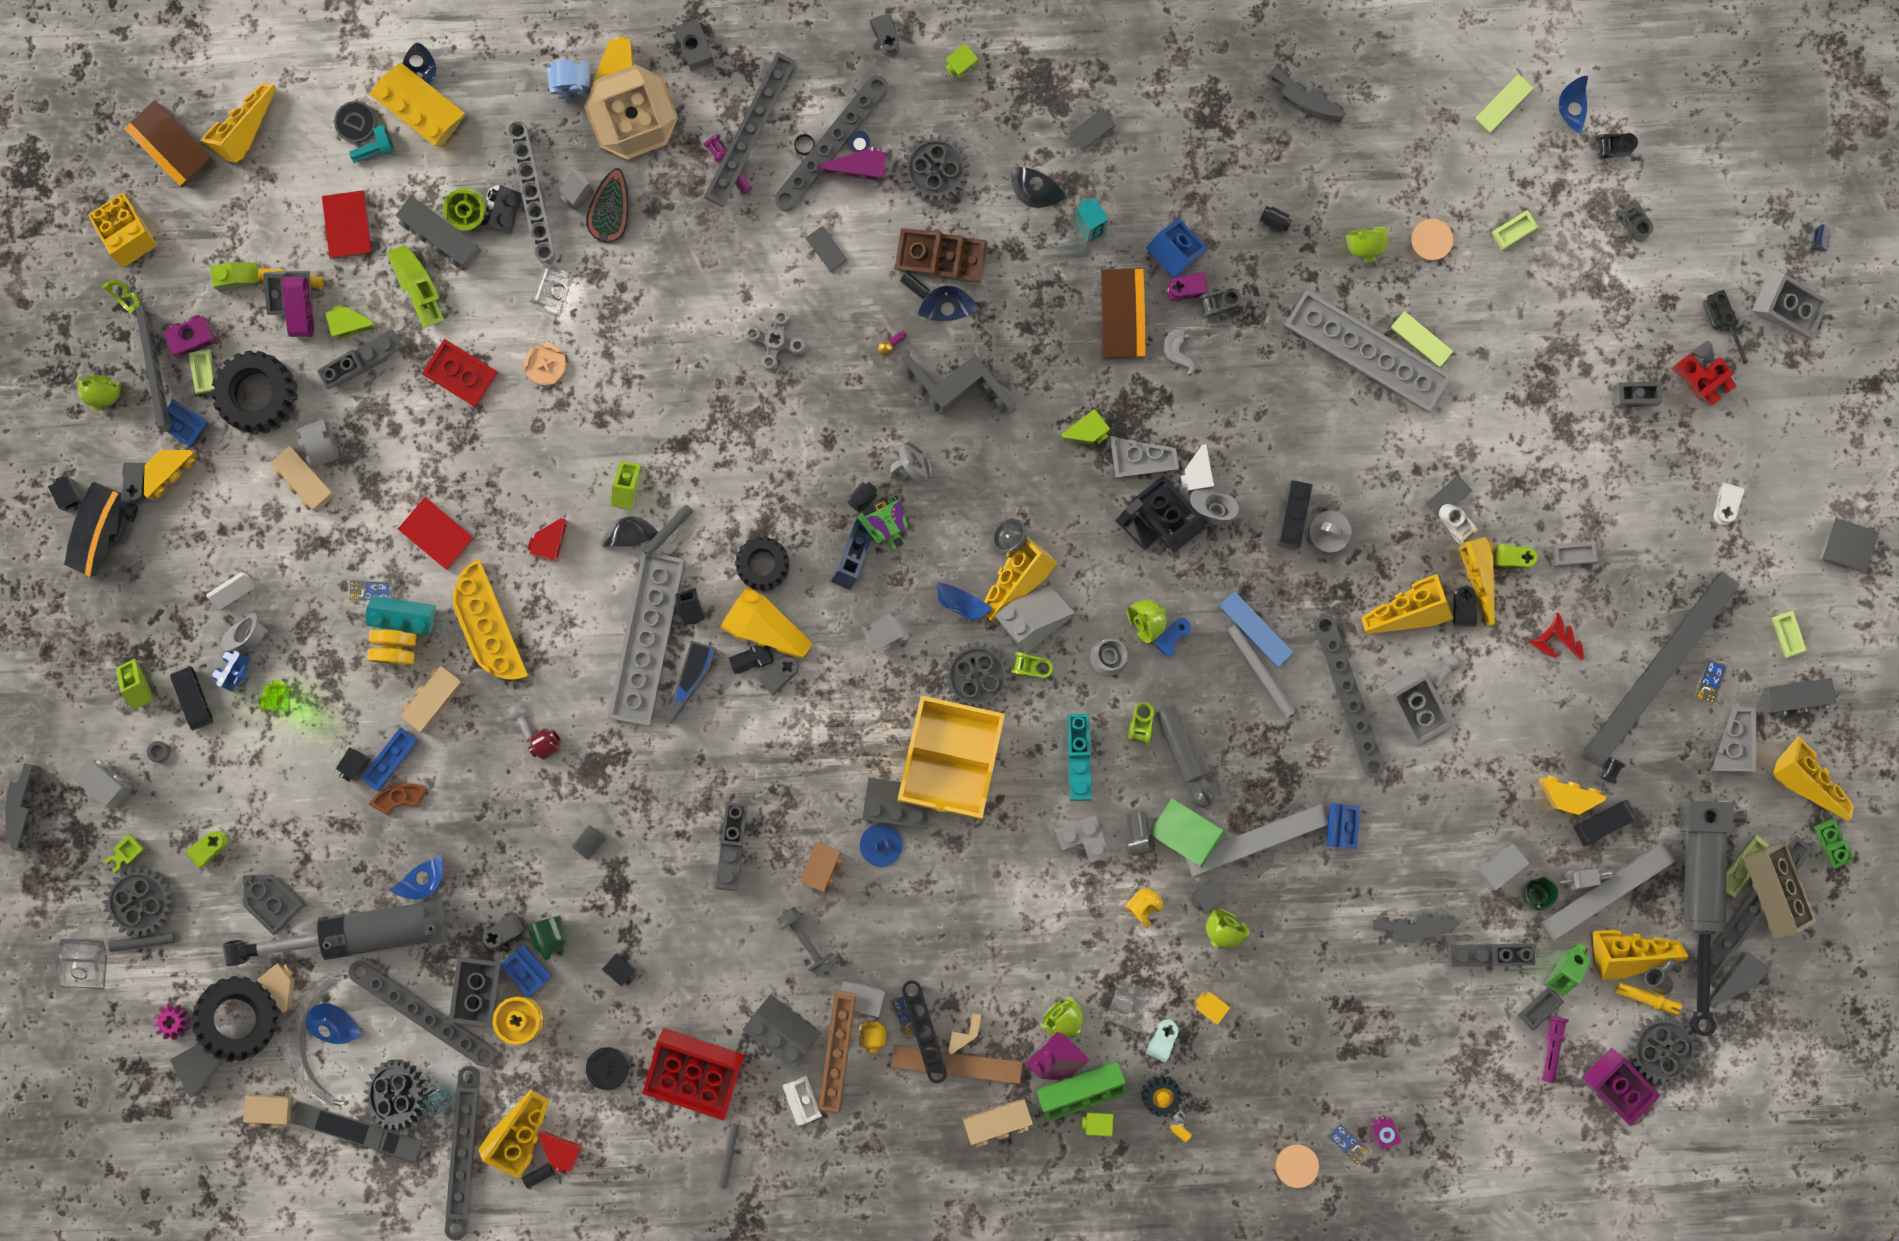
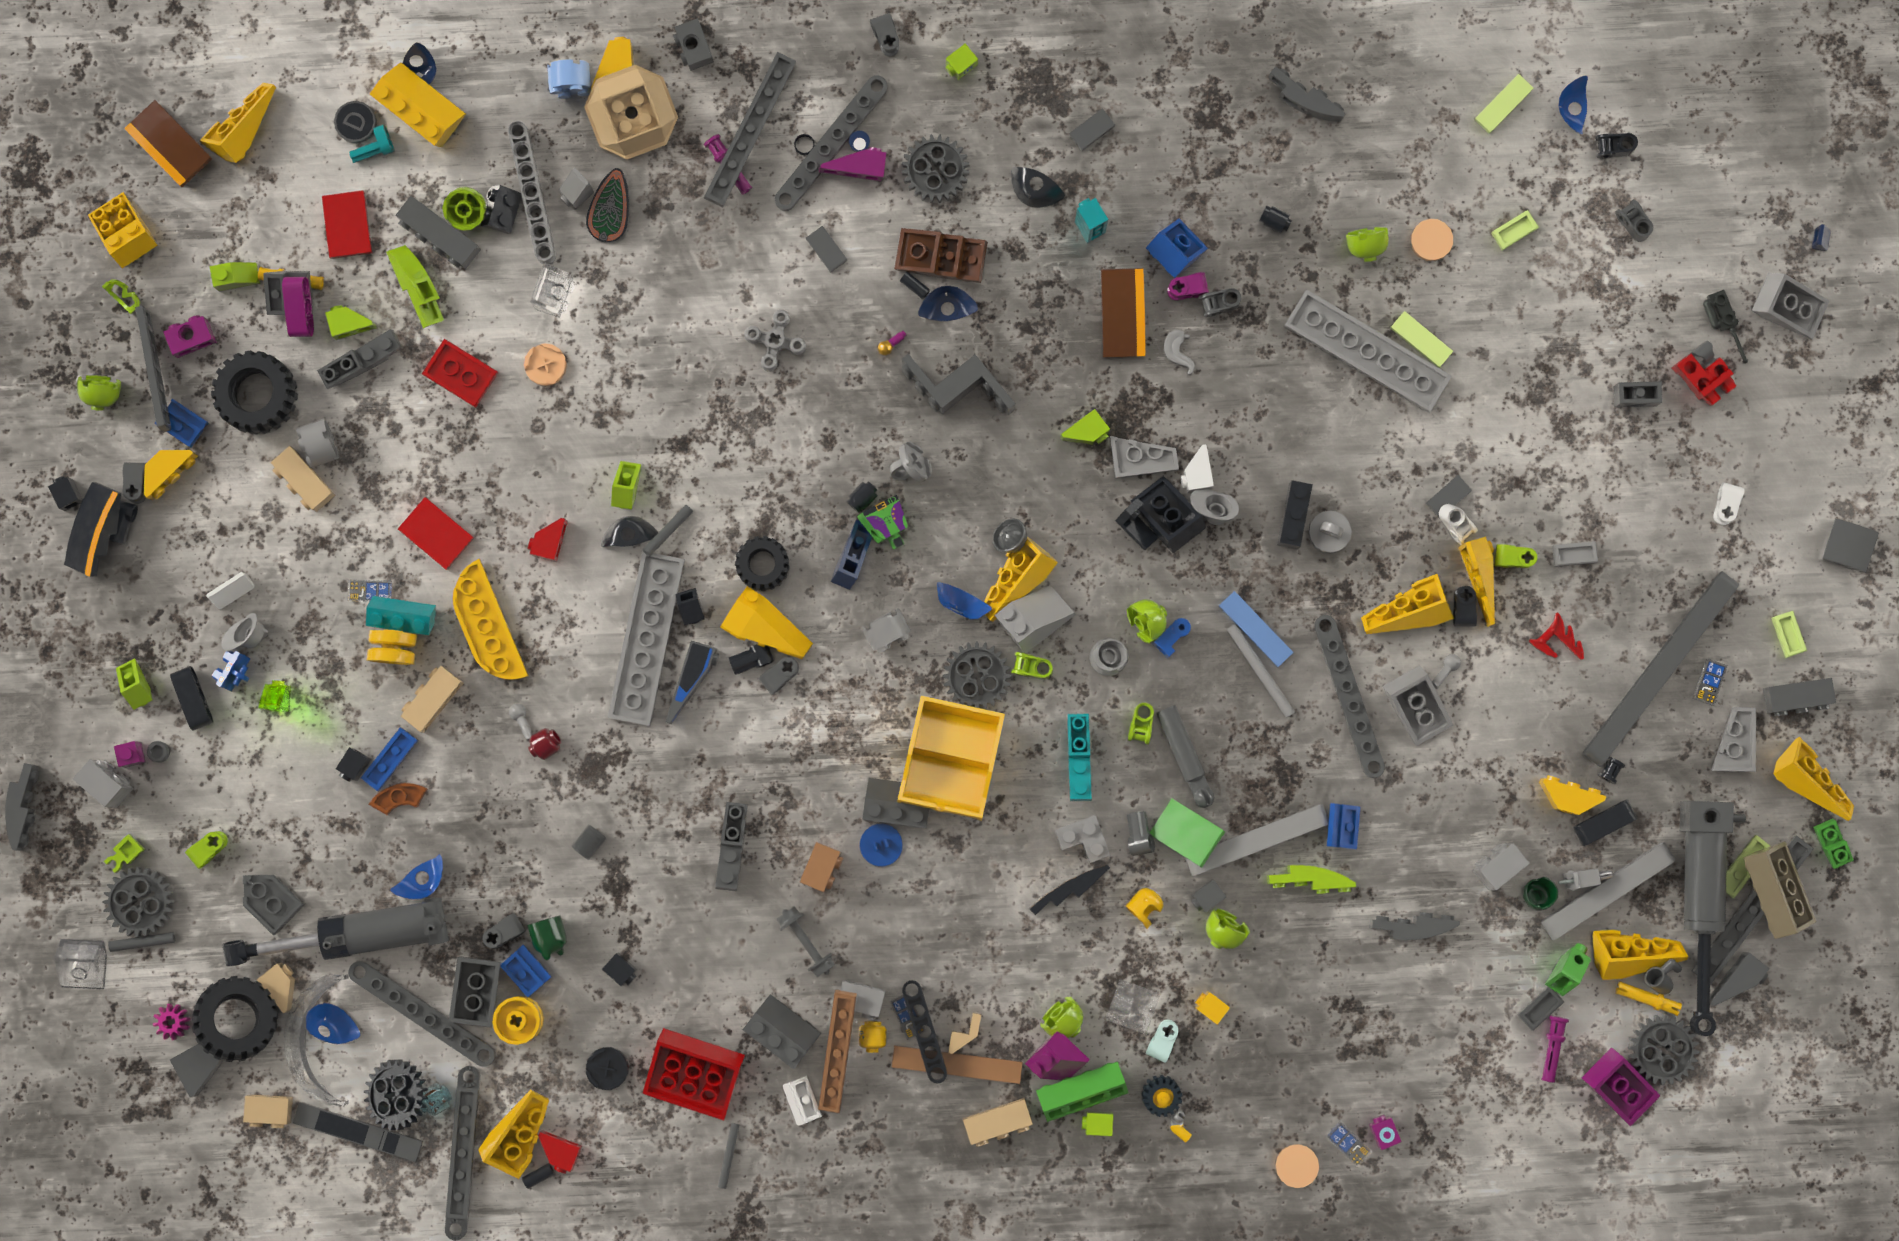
yellowish green tile [188,349,216,395] -> none
dark grey slope [1447,944,1535,967] -> none
none -> magenta brick [114,741,146,768]
none -> black slope [1029,865,1110,915]
none -> lime slope [1267,865,1356,894]

